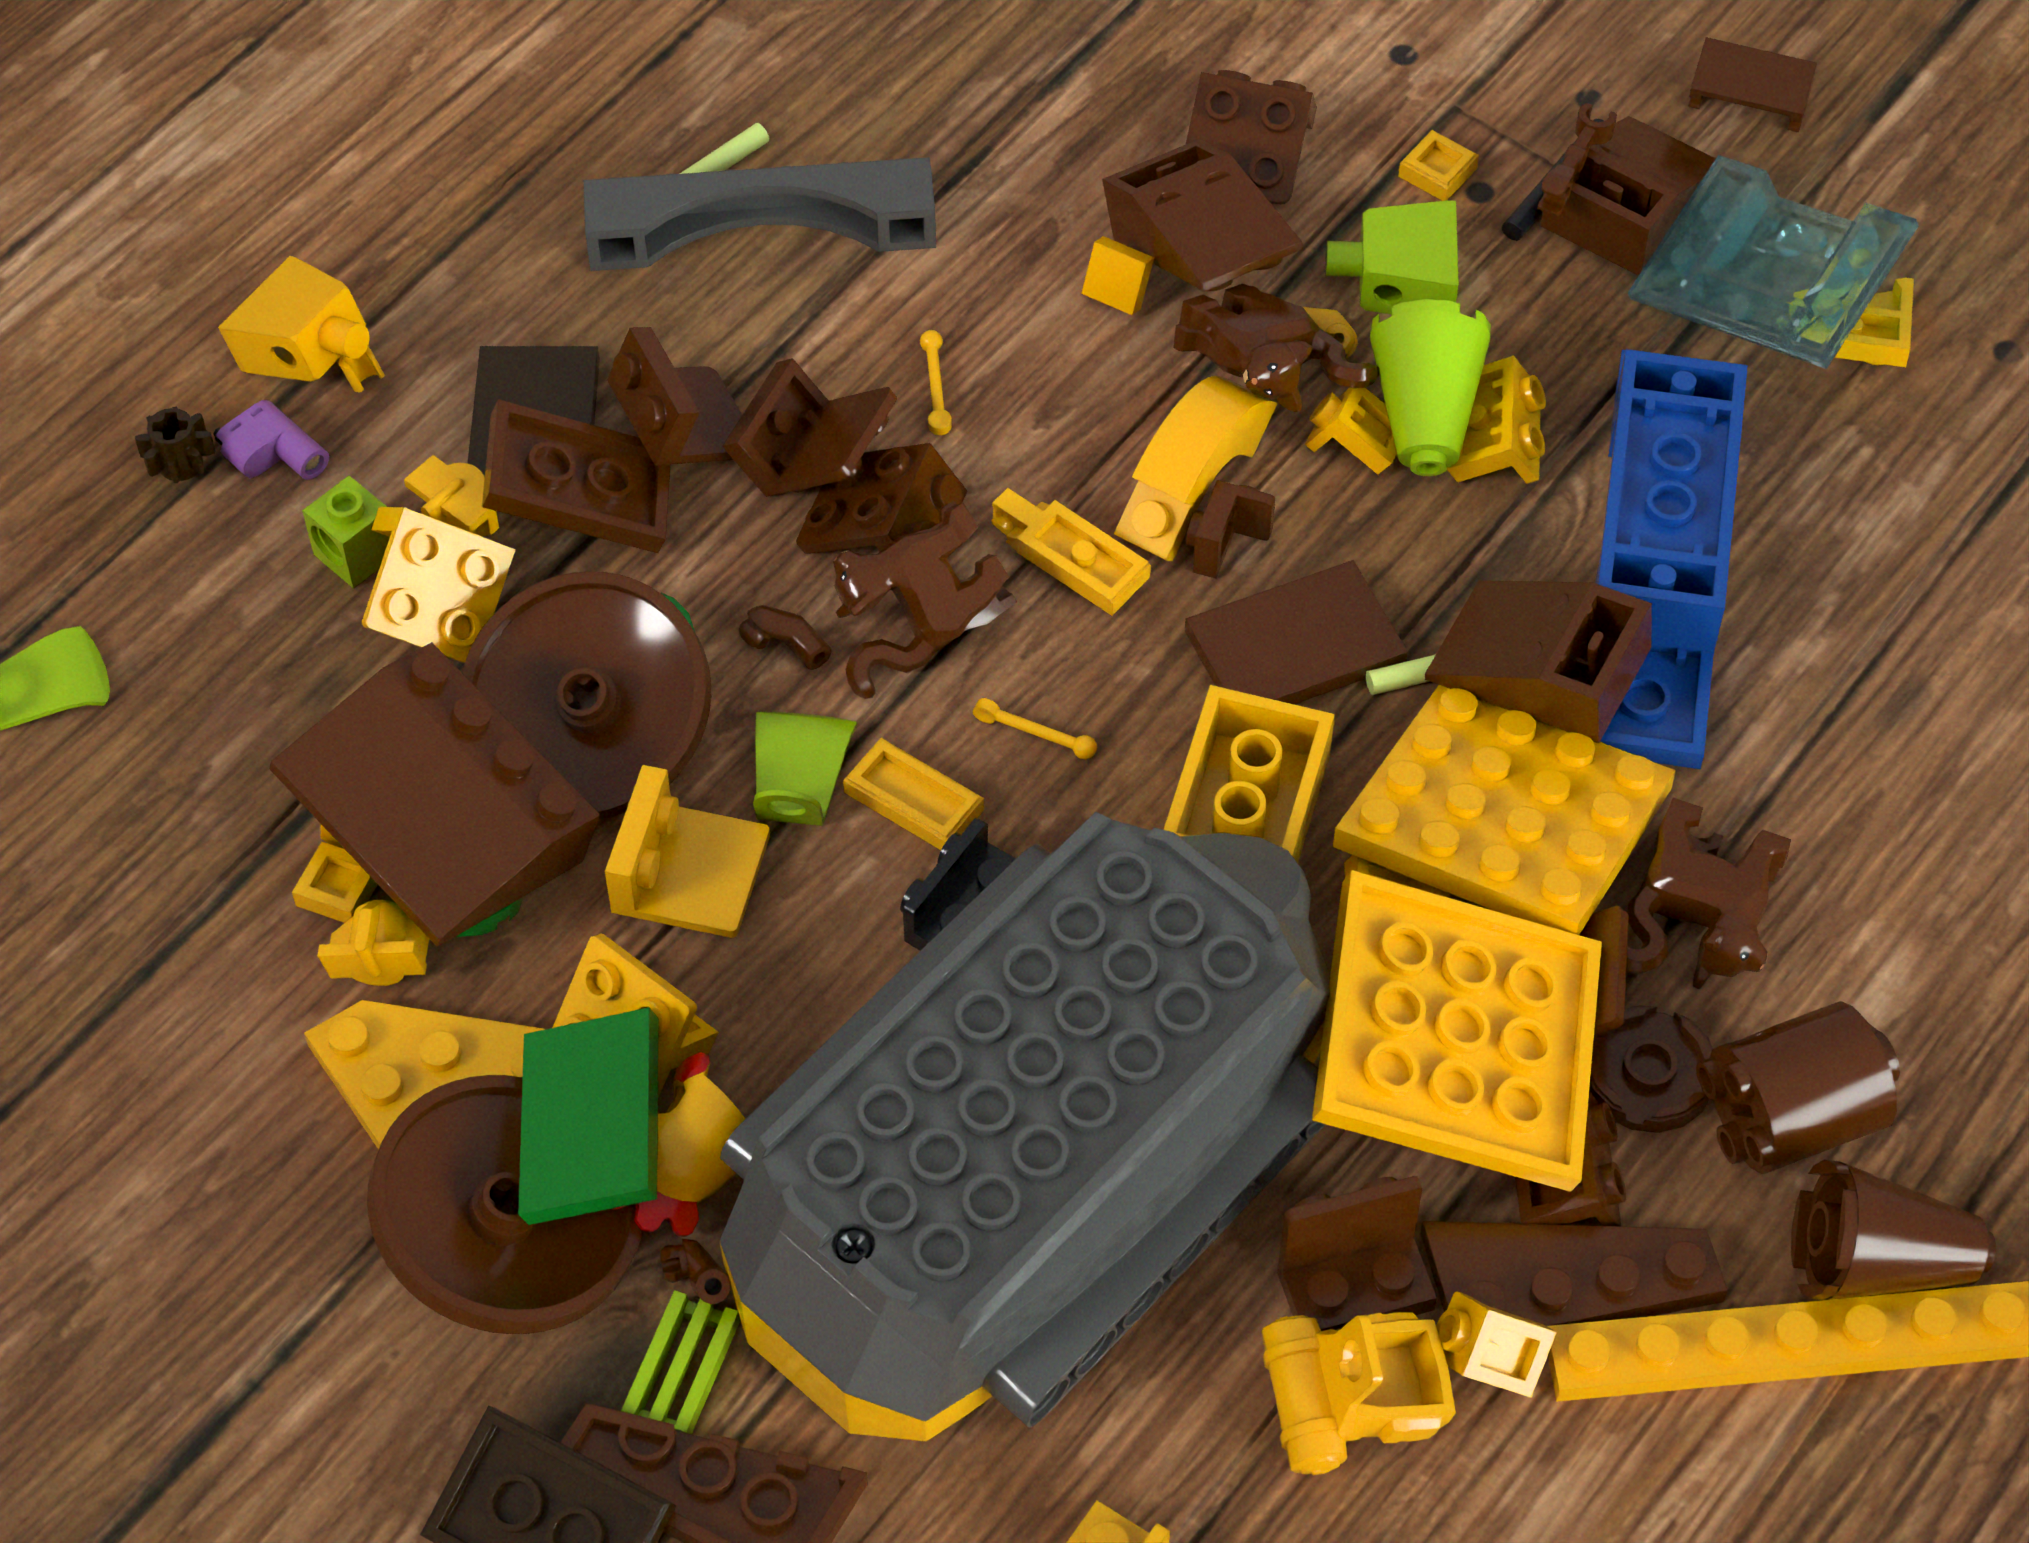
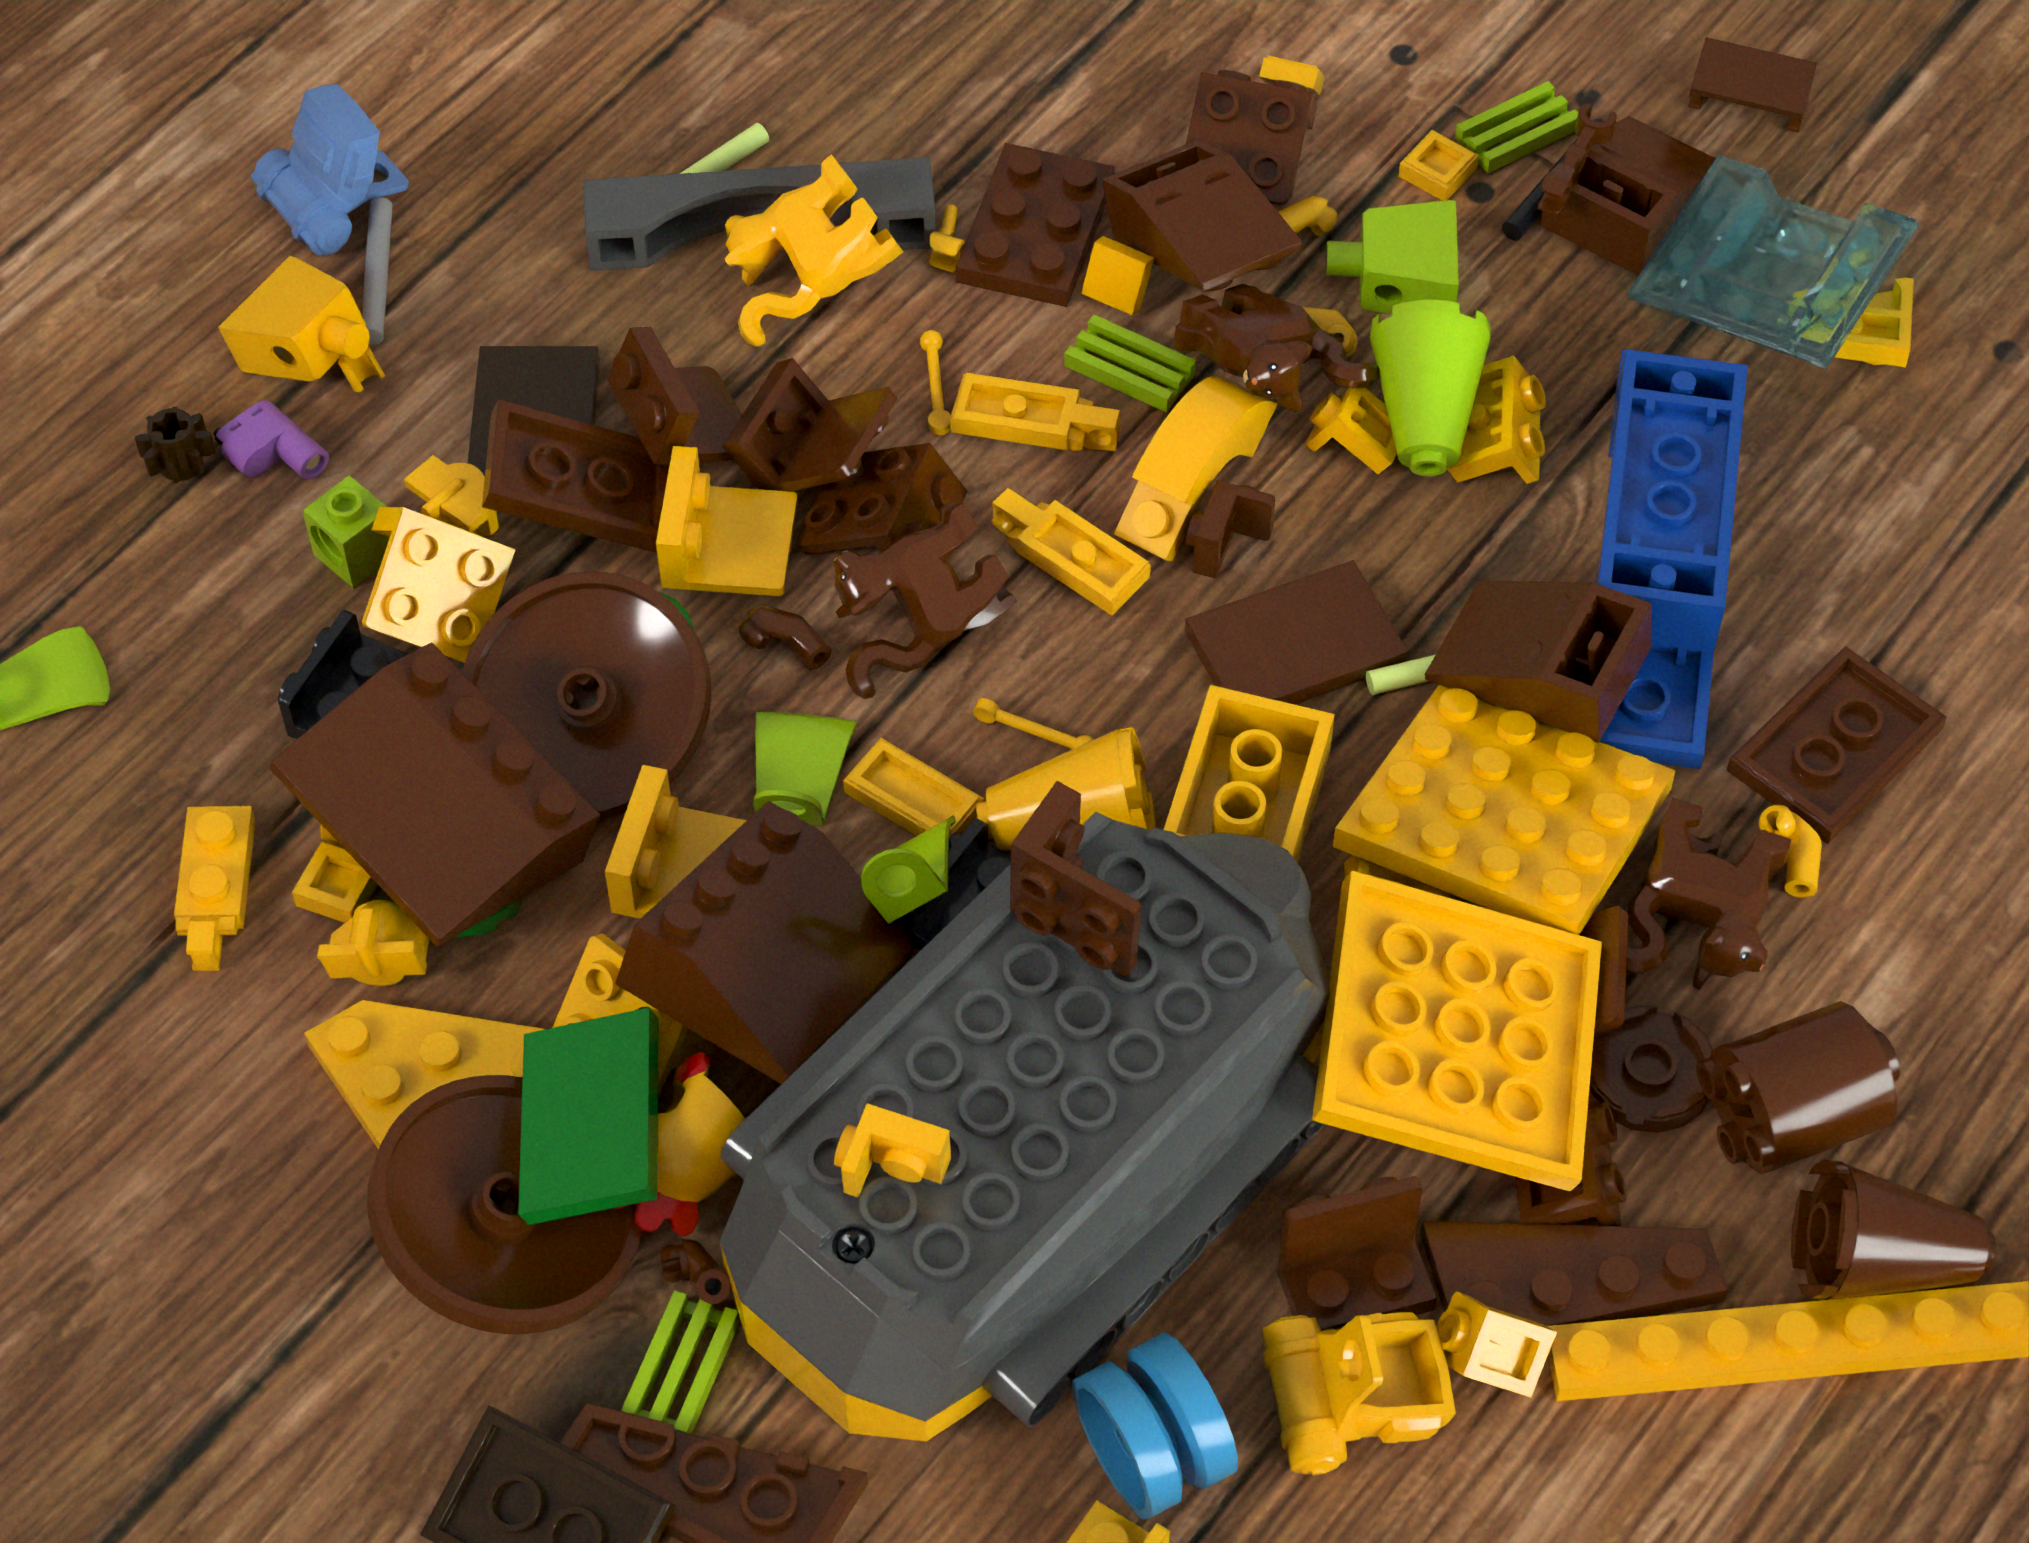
none -> yellow hinge [174,806,255,971]
none -> medium blue piece [250,84,409,256]
none -> black bracket [278,610,408,739]
none -> light grey bar [361,197,393,345]
none -> reddish brown slope [615,801,916,1084]
none -> yellow bracket [656,446,798,596]
none -> yellow animal [725,154,904,347]
none -> yellow bracket [834,1103,951,1198]
none -> lime piece [861,815,956,924]
none -> yellow hand [928,204,965,273]
none -> yellow hinge [950,372,1121,451]
none -> reddish brown plate [956,143,1115,307]
none -> yellow cone [976,727,1157,851]
none -> reddish brown bracket [1010,781,1141,976]
none -> lime tile [1064,314,1196,413]
none -> dark azure wheel [1072,1332,1238,1520]
none -> yellow tile [1259,55,1325,95]
none -> yellow arm [1278,195,1338,236]
none -> lime tile [1455,81,1578,174]
none -> reddish brown tile [1726,646,1947,844]
none -> yellow arm [1759,804,1822,898]

